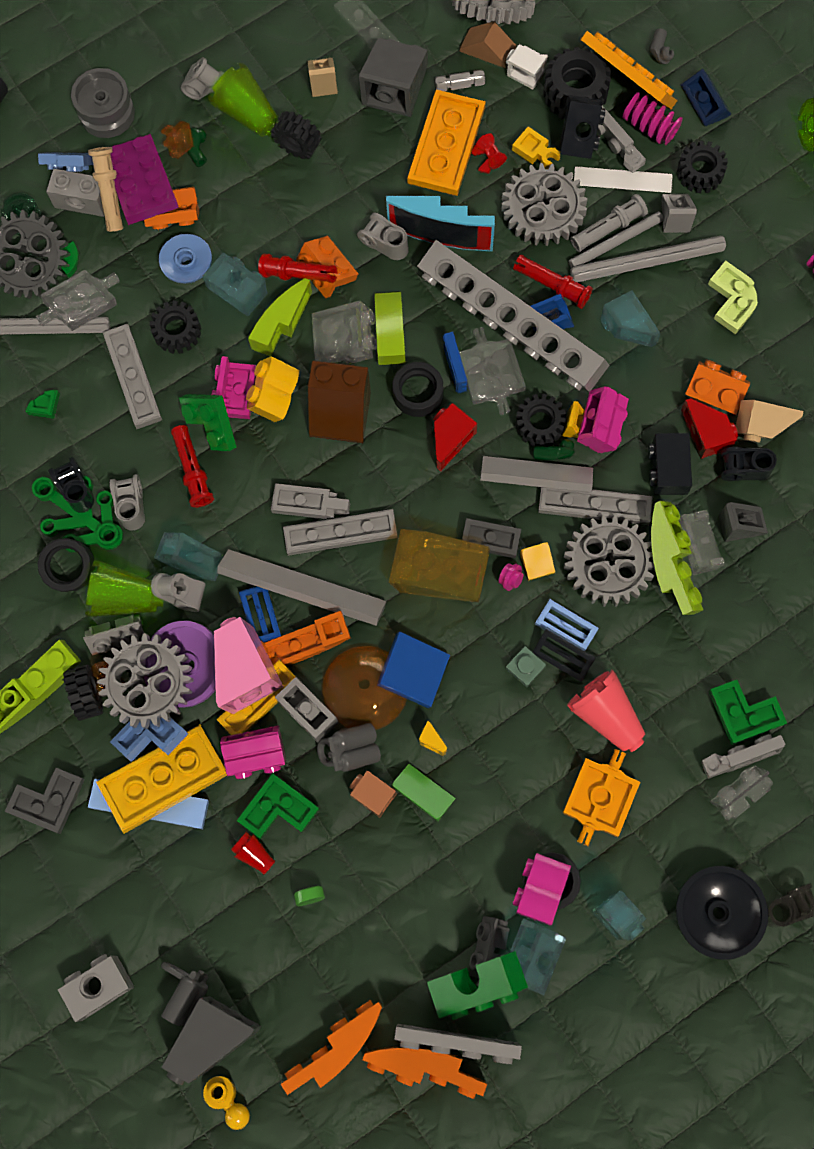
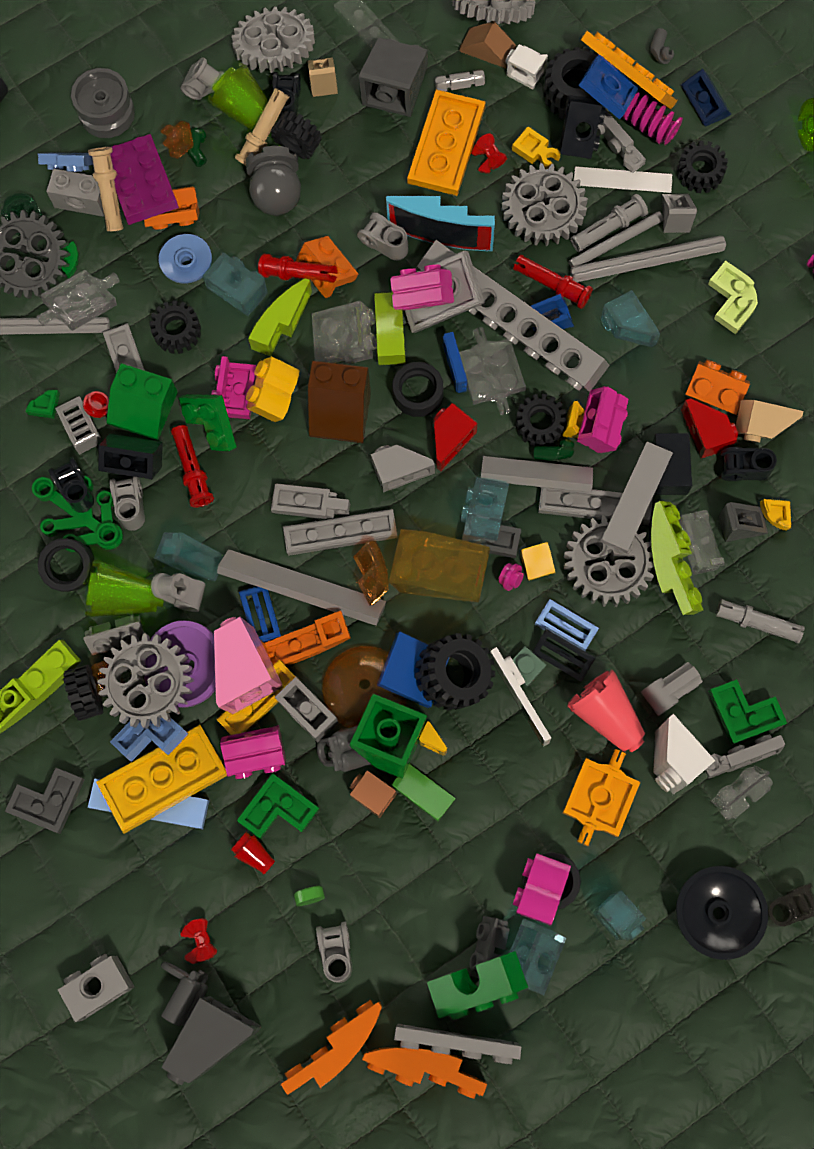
yellow plate [203,1076,250,1130] -> none
none -> light grey slope [55,396,103,455]
none -> red plate [83,391,109,418]
none -> black brick [98,434,163,480]
none -> green slope [107,363,178,440]
none -> red piece [180,918,217,964]
none -> light grey gear [232,7,315,73]
none -> tan pin [235,88,289,165]
none -> dark grey tile [246,146,301,216]
none -> black piece [273,72,301,120]
none -> light grey piece [316,922,352,983]
none -> green slope [350,694,427,779]
none -> clear orange slope [353,540,389,606]
none -> light grey slope [371,445,435,492]
none -> dark pink brick [391,264,454,311]
none -> light grey tile [405,251,485,333]
none -> black tyre [415,633,495,710]
none -> clear light blue brick [461,477,509,541]
none -> white piece [490,647,551,747]
none -> blue tile [579,54,638,120]
none -> light grey tile [601,442,673,554]
none -> light grey piece [641,662,703,716]
none -> white slope [653,714,715,794]
none -> light grey pin [715,599,805,643]
none -> yellow tile [760,499,791,531]

